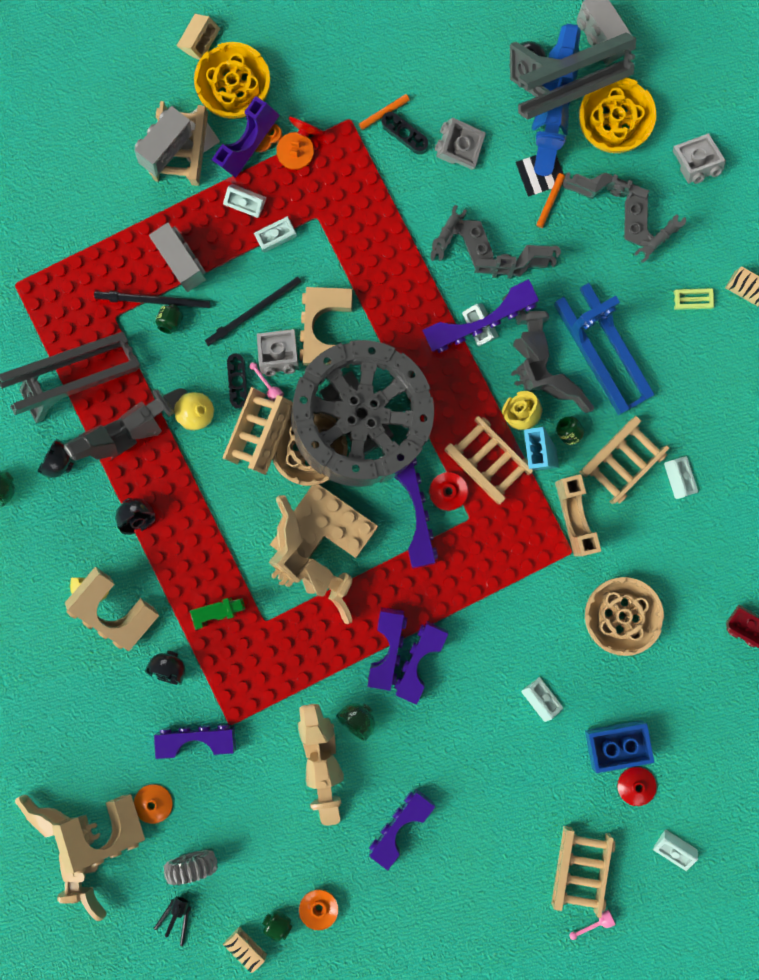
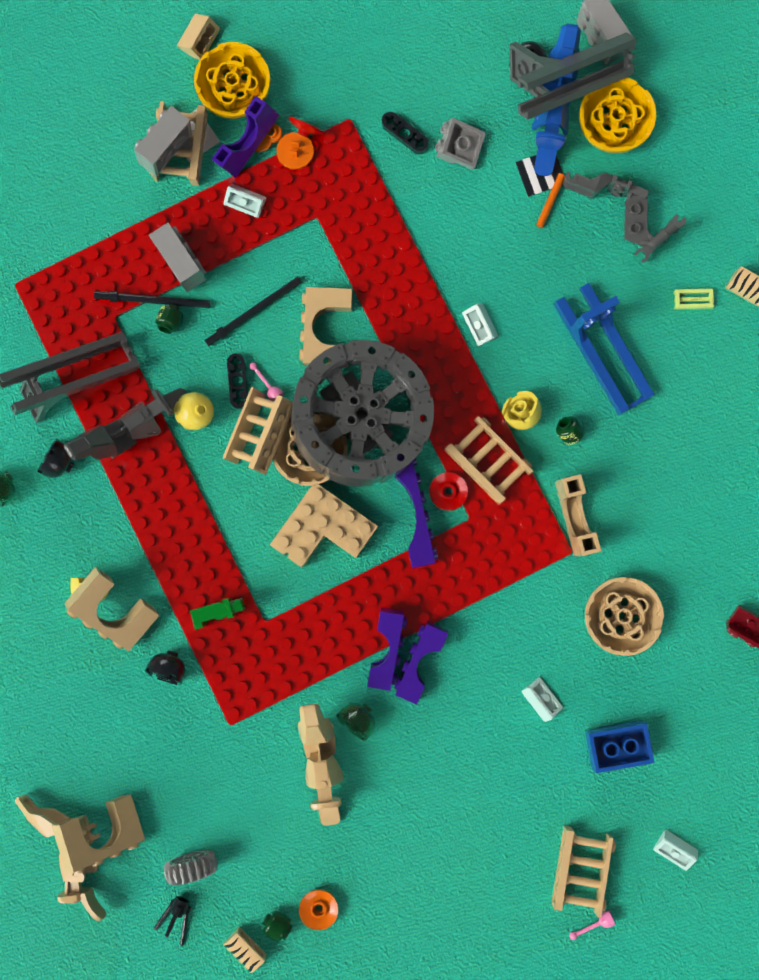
black cylinder [115,498,156,535] -> none
orange dish [134,784,173,824] -> none
dark purple arch [154,724,236,759] -> none
light aqua slope [254,216,297,253] -> none
light grey plate [257,329,299,376] -> none
tan piece [268,495,352,624] -> none
orange bar [359,94,410,130] -> none
dark purple arch [369,789,435,871] -> none
dark purple arch [423,279,539,353] -> none
dark grey piece [430,205,561,279] -> none
dark grey piece [503,294,594,413] -> none
medium azure slope [524,427,559,470] -> none
tan fence [579,416,669,504] -> none
red dish [617,767,657,806] -> none
light aqua slope [664,456,698,499] -> none
light grey plate [673,133,726,184] -> none

